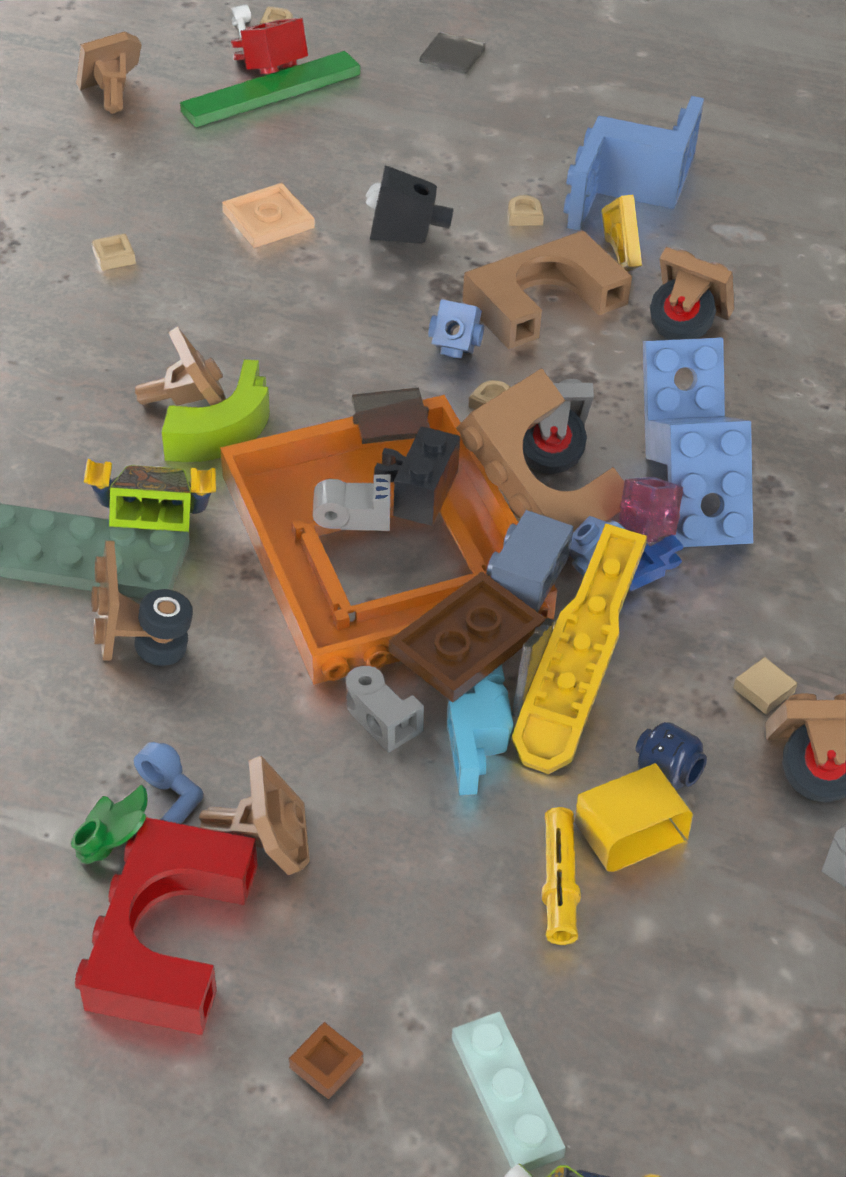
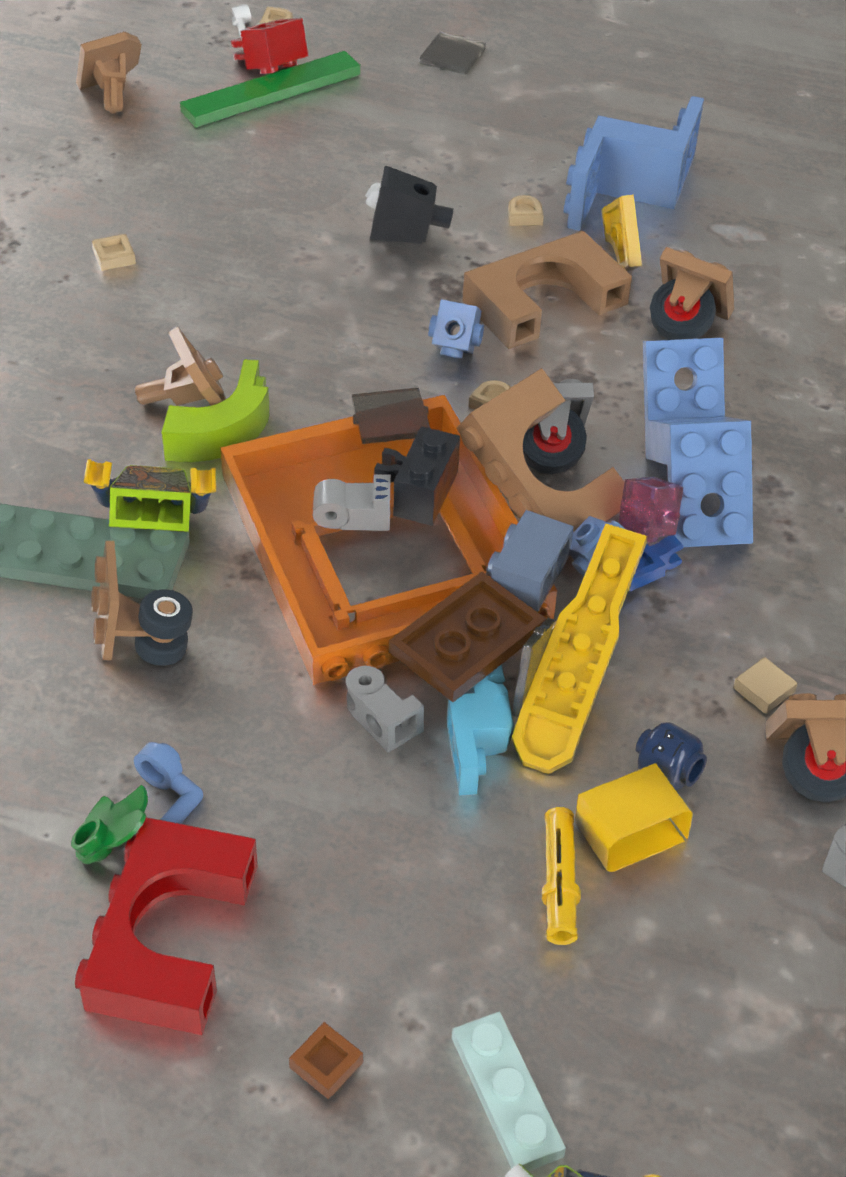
medium nougat piece [199,756,310,875] -> none
light nougat tile [222,183,315,248] -> none

